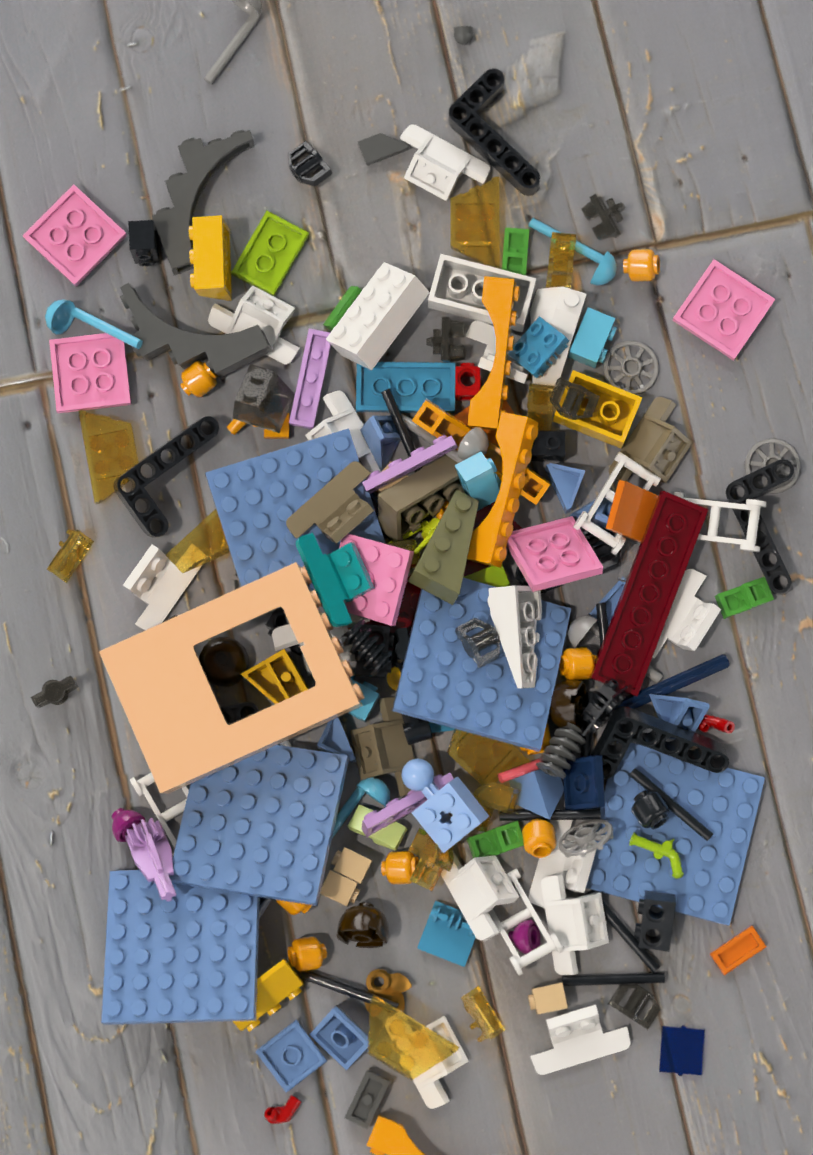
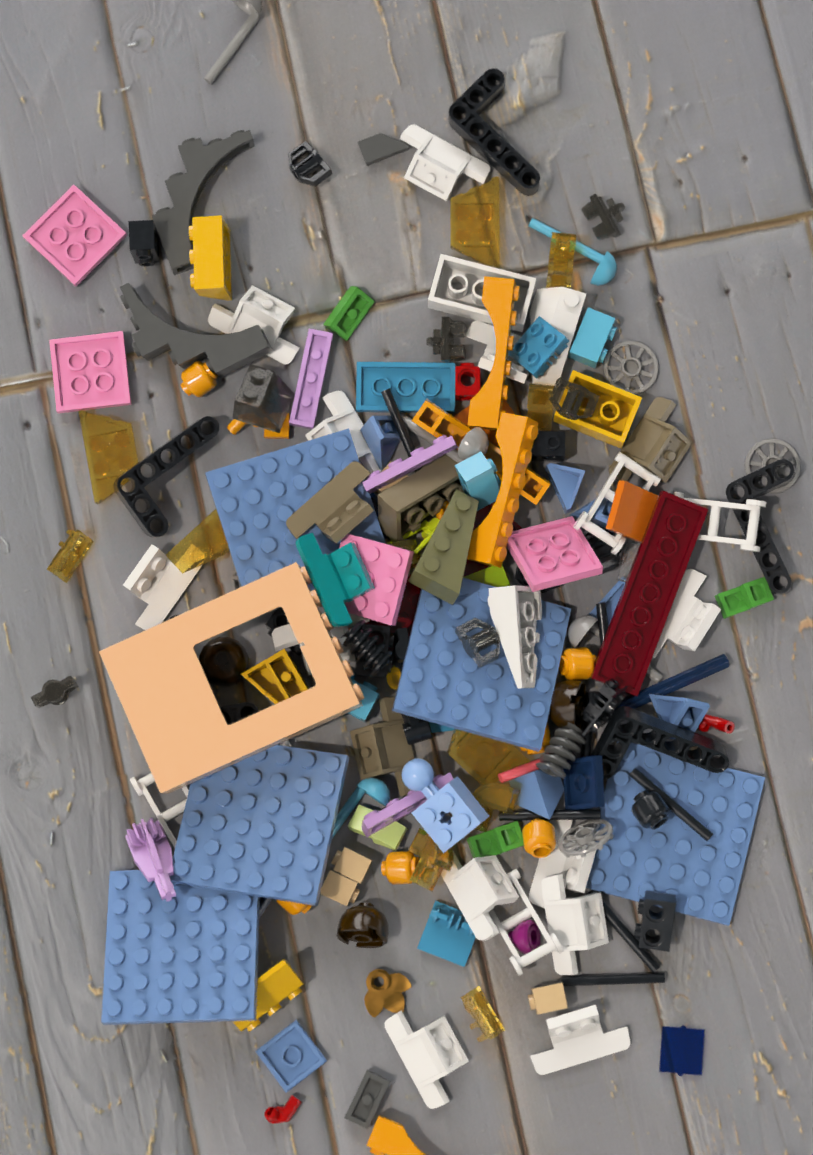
medium azure piece [45,300,143,349] -> none
magenta brick [112,808,145,842] -> none
lime tile [231,210,309,297] -> none
light orange head [287,936,327,972] -> none
black bar [300,971,399,1013] -> none
medium blue slope [309,1005,373,1070] -> none
medium blue slope [317,717,356,763] -> none
white brick [326,262,430,370] -> none
clear yellow wing [367,995,459,1081] -> none
dark grey hinge [454,26,473,45] -> none
bright green slope [502,227,529,276] -> none
clear smoke piece [608,984,660,1030] -> none
light orange head [623,249,660,282] -> none
lime piece [629,832,684,879] -> none
bright pink plate [672,259,775,361] -> none
orange tile [709,925,767,975] -> none

